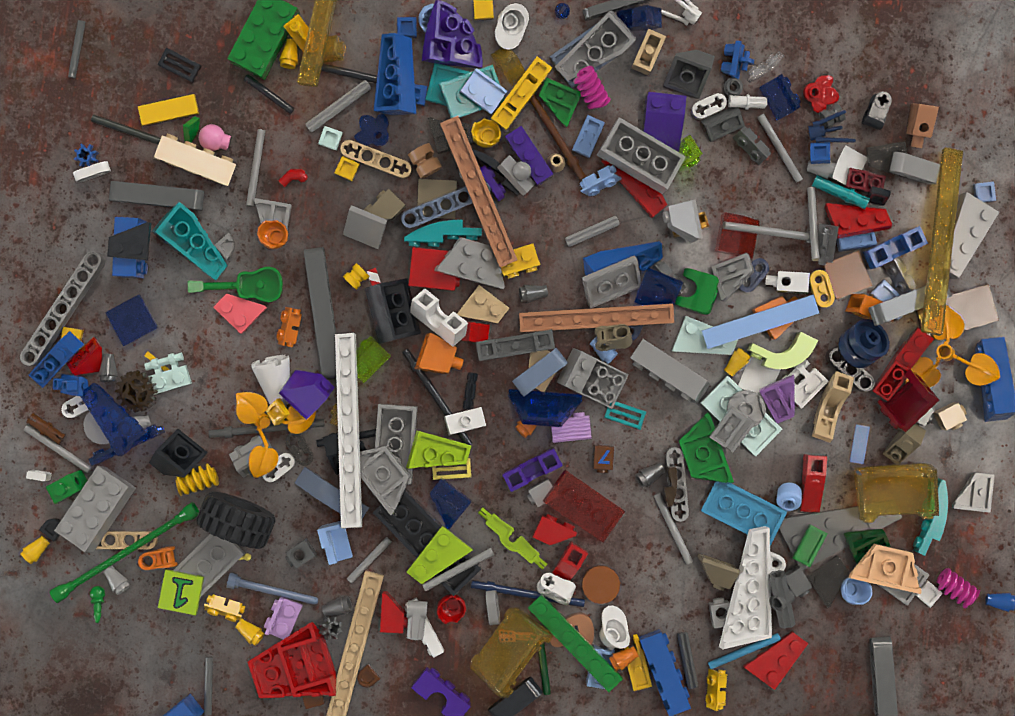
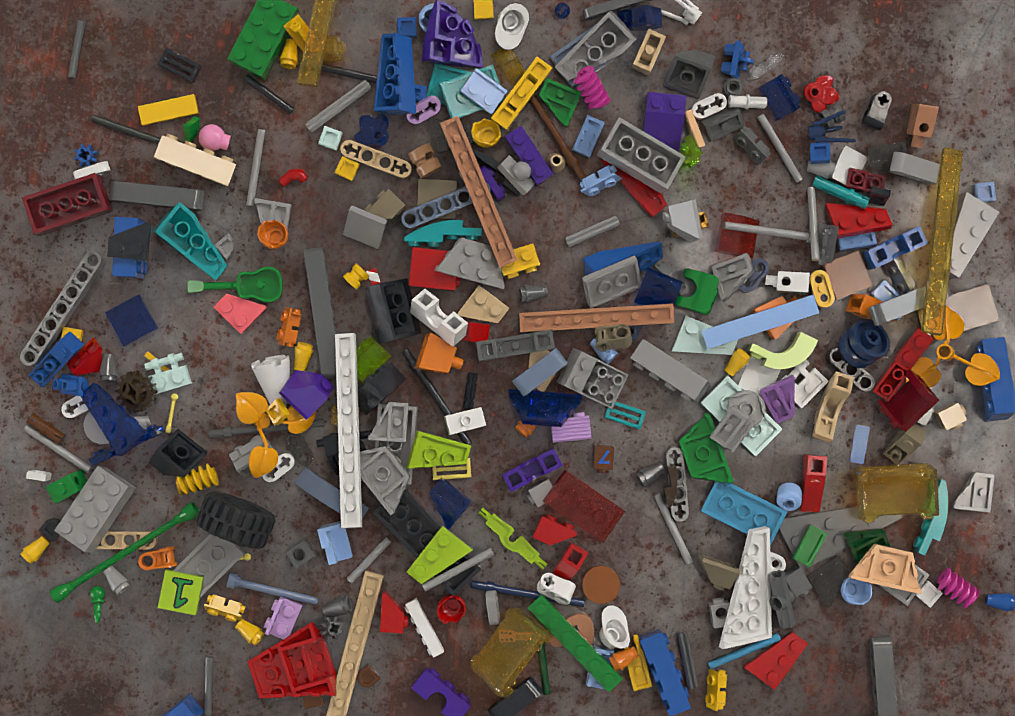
light grey piece [407,600,428,640] -> none
none -> dark red brick [21,173,113,236]
none -> light yellow hinge [166,393,178,433]
none -> yellow cone [294,342,314,371]
none -> black brick [358,362,406,415]
none -> light grey wing [368,402,409,442]
none -> lavender beam [407,96,441,124]
none -> light nougat tile [684,109,705,150]

